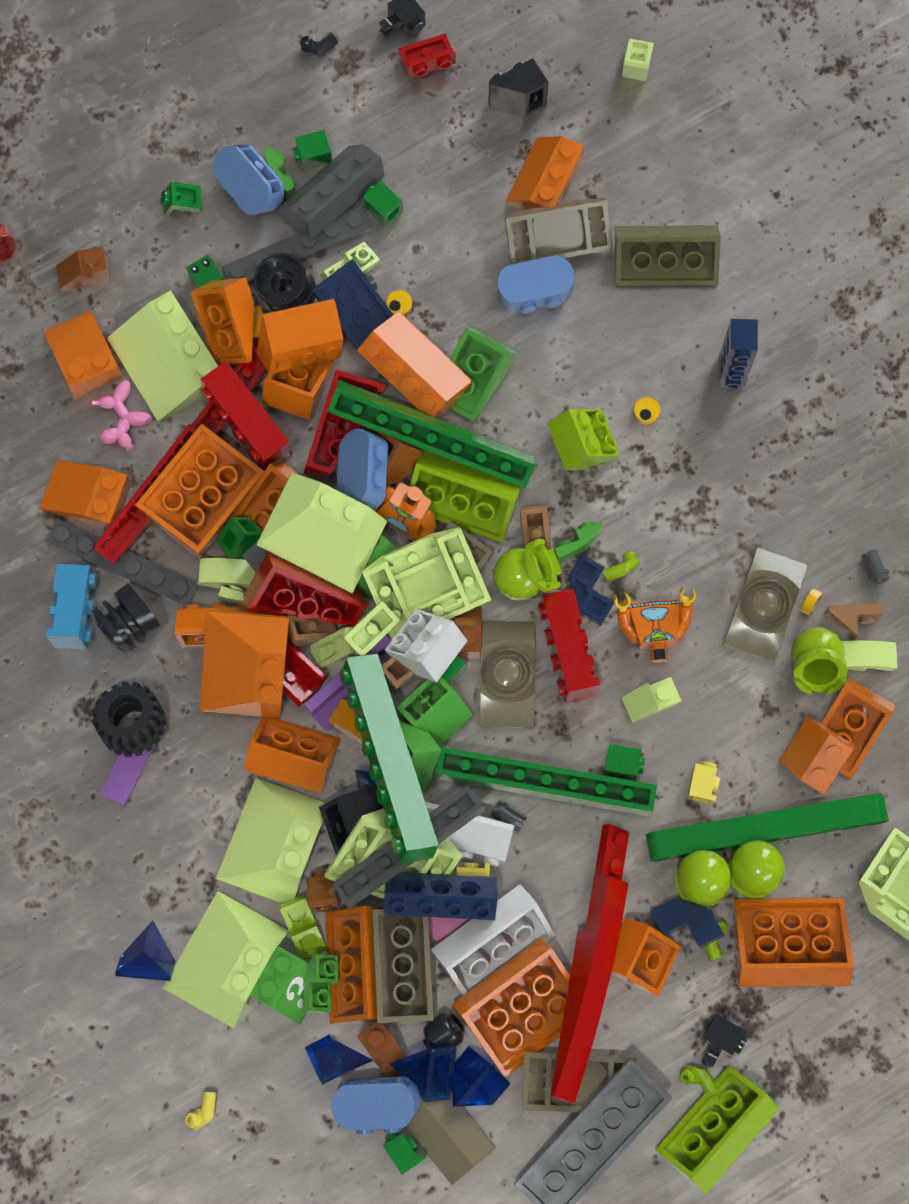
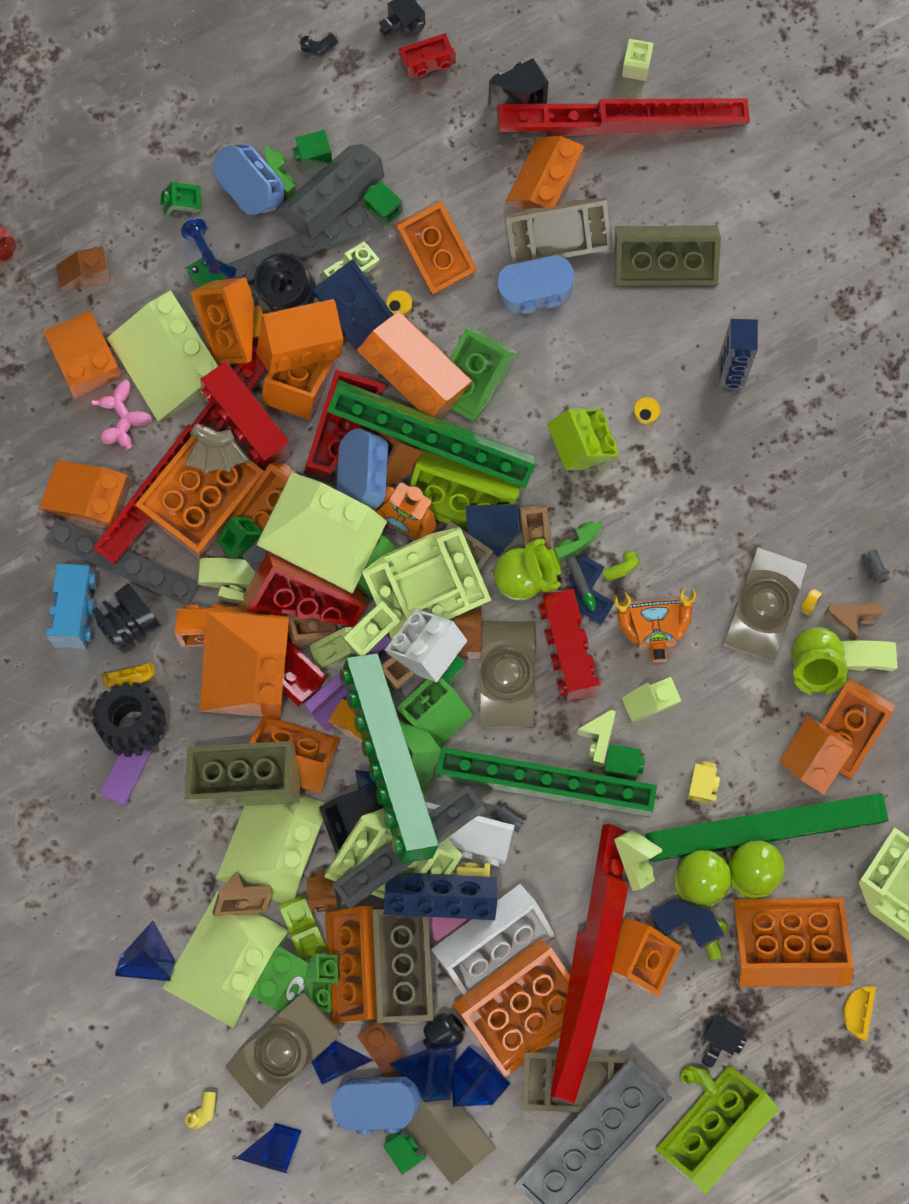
none -> yellow tile [101,662,156,688]
none -> clear blue piece [181,218,236,278]
none -> olive slope [184,741,301,809]
none -> dark tan arm [185,424,249,474]
none -> medium nougat slope [213,872,272,916]
none -> dark tan slope [225,992,342,1109]
none -> clear blue slope [235,1123,301,1174]
none -> orange slope [392,201,477,295]
none -> dark blue slope [466,504,521,557]
none -> red slope [497,98,750,136]
none -> dark grey piece [566,554,596,611]
none -> yellowish green slope [577,710,616,768]
none -> yellowish green slope [614,830,663,891]
none -> yellow tile [843,986,876,1042]

